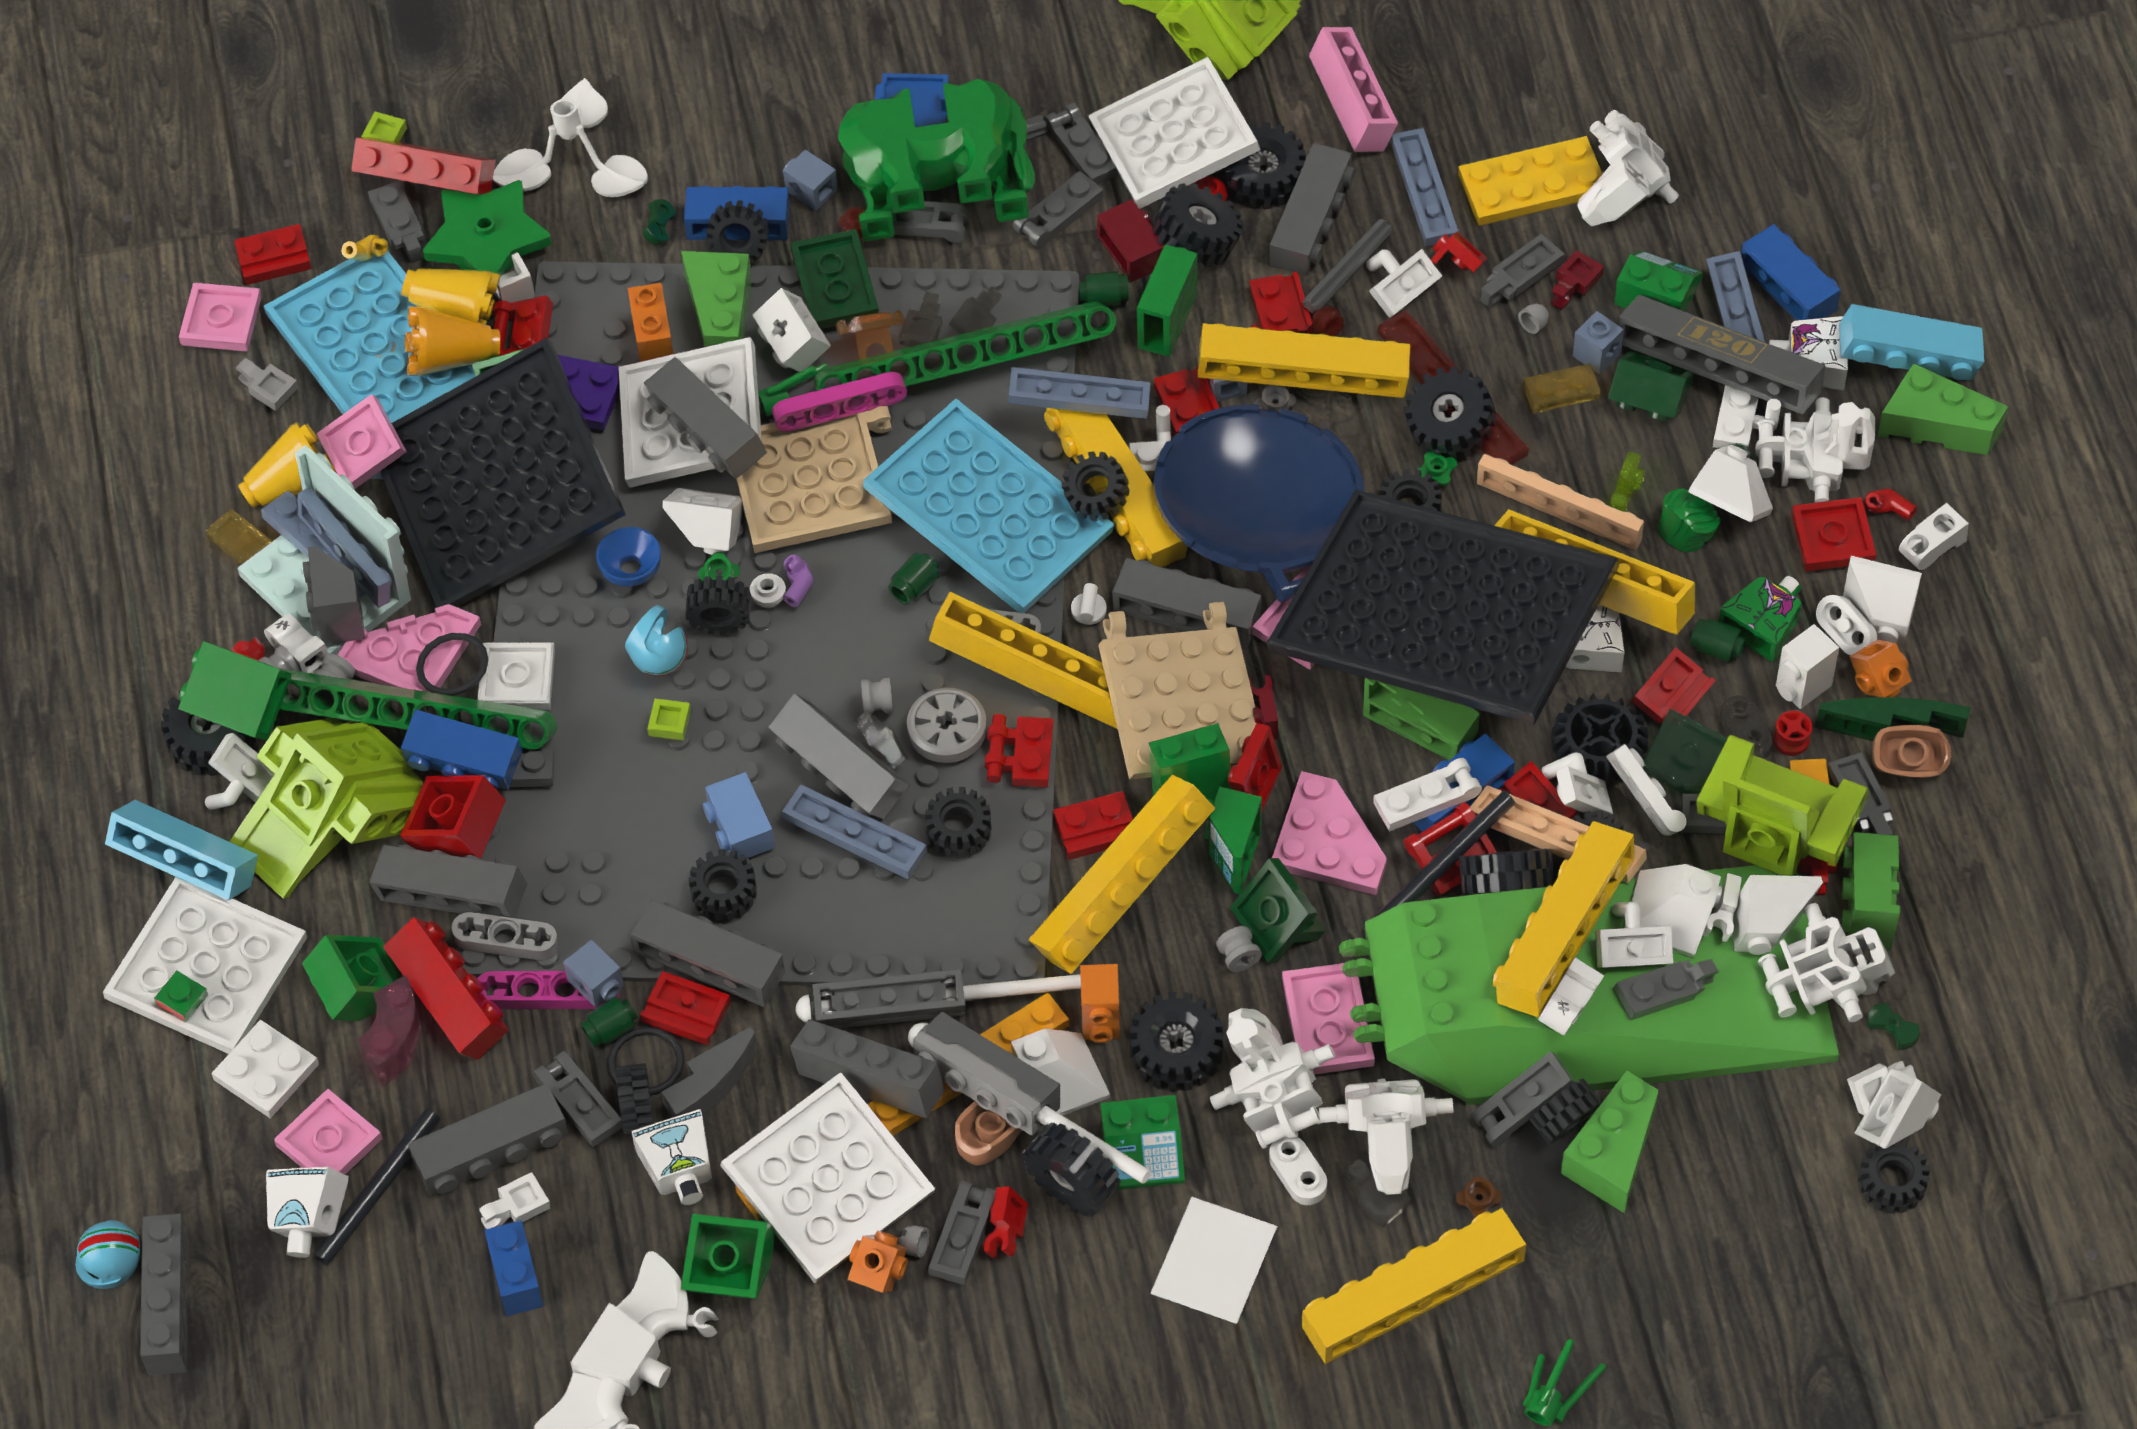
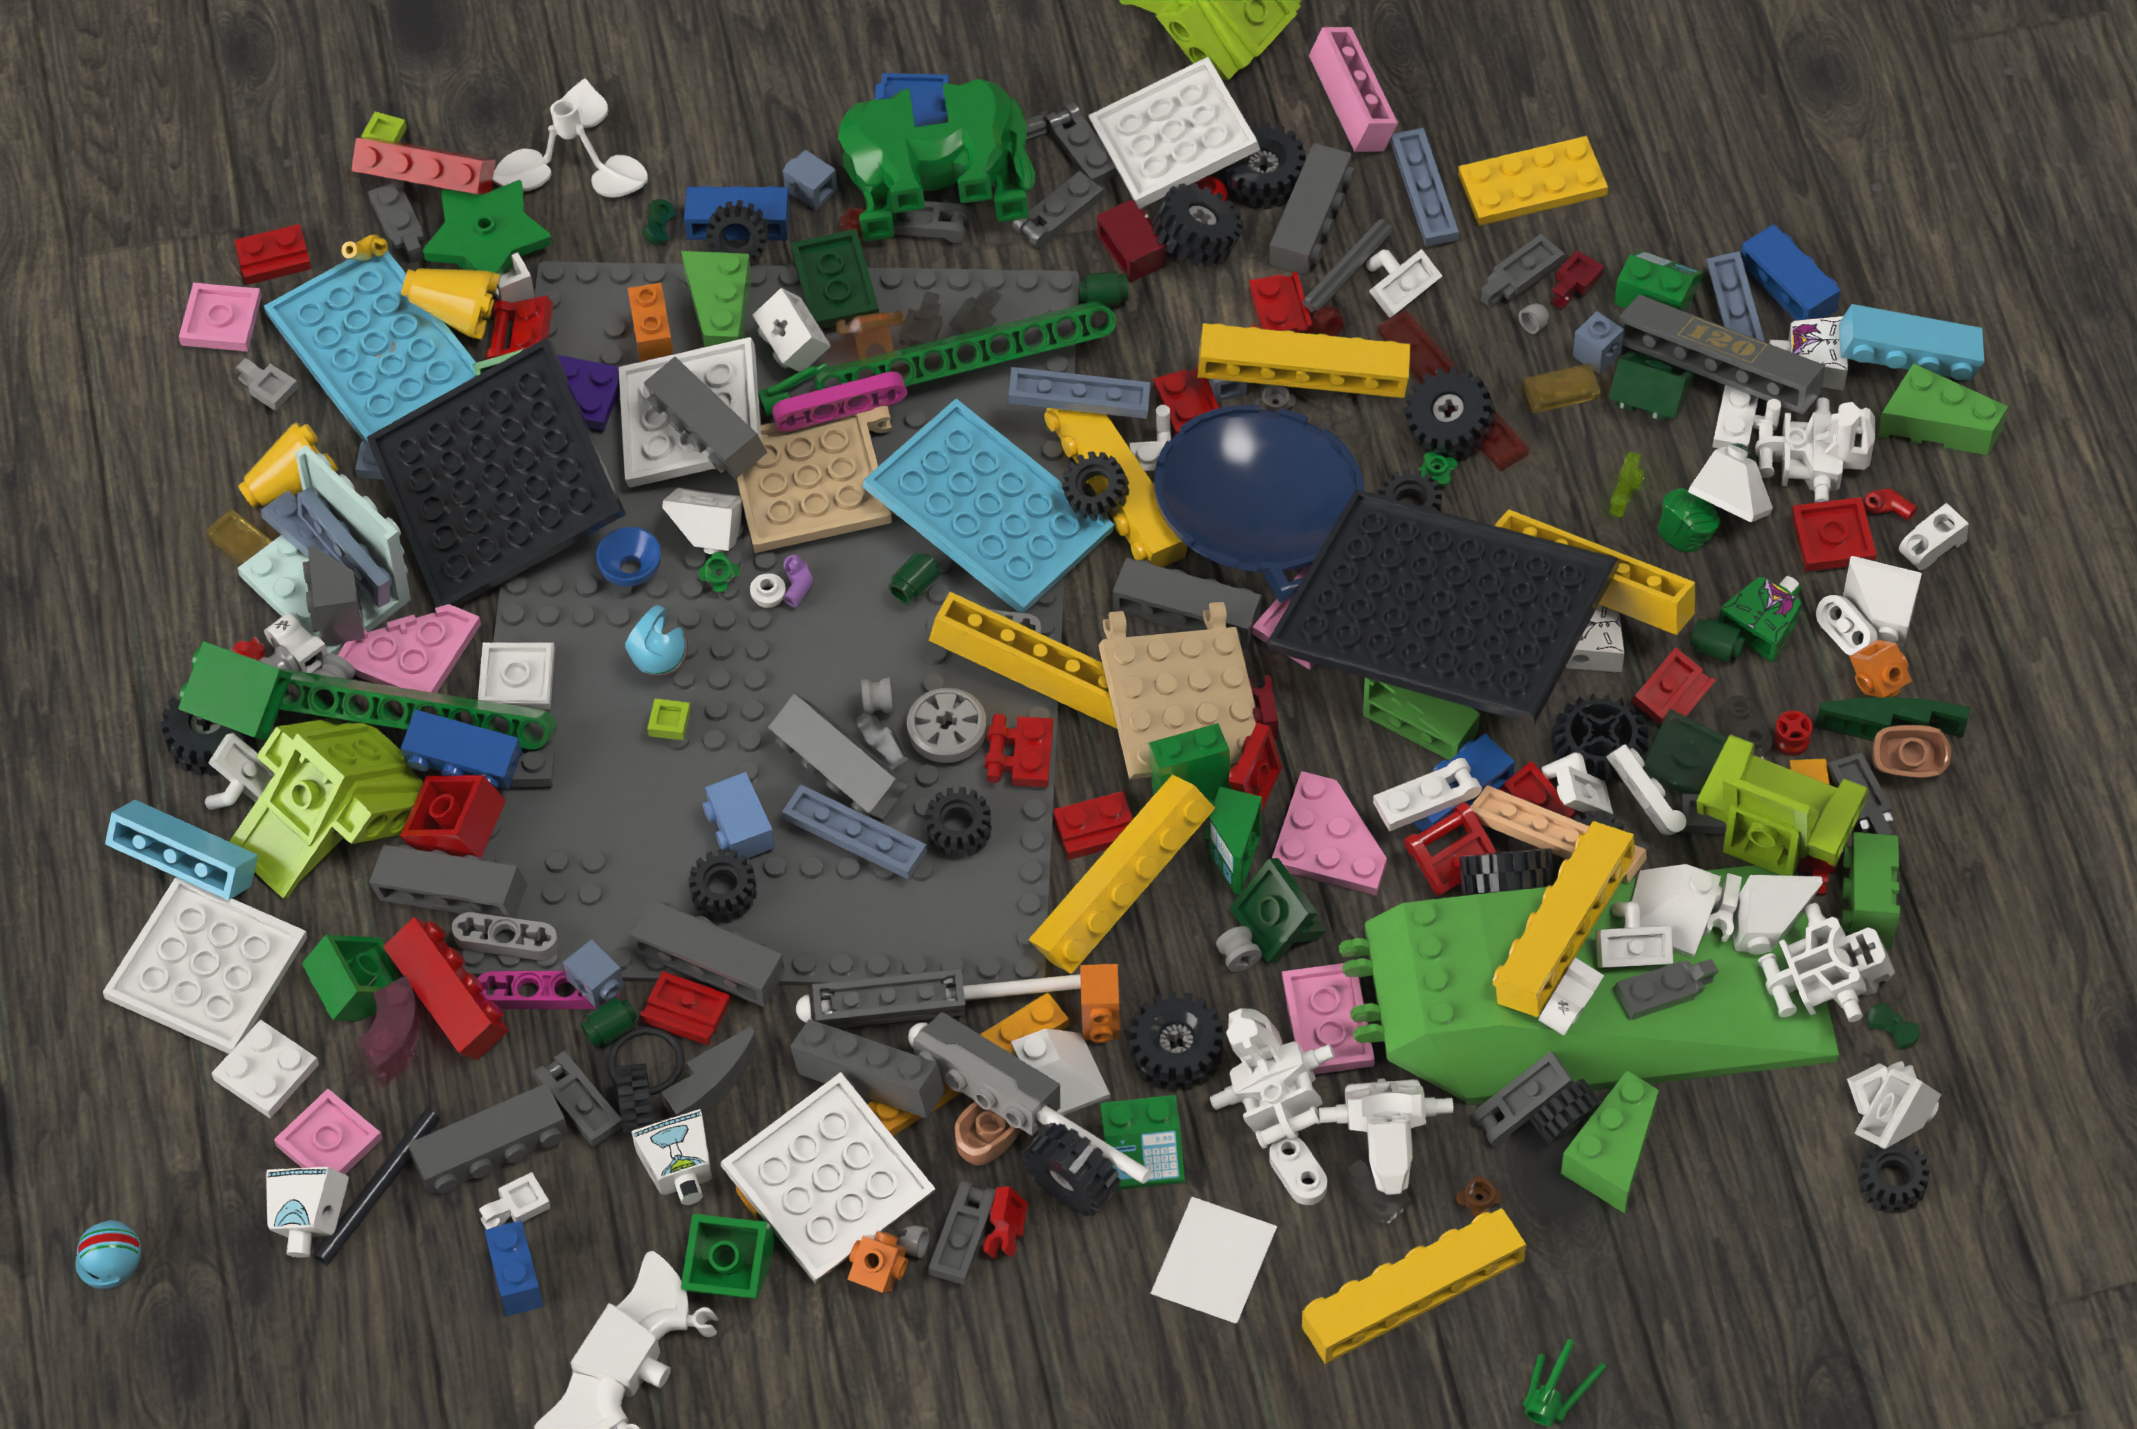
dark grey brick [140,1213,189,1376] -> none
green plate [154,970,208,1023] -> none
bright pink plate [316,394,407,489] -> none
light orange cone [404,306,500,376] -> none
black piece [416,633,489,696] -> none
black tyre [685,576,751,635] -> none
white plate [1071,583,1107,625] -> none
green brick [1137,244,1198,357] -> none
black piece [1374,791,1516,917] -> none
red bracket [1431,231,1488,272] -> none
light nougat plate [1477,454,1644,551] -> none
white piece [1577,110,1678,227] -> none
white brick [1776,624,1839,709] -> none

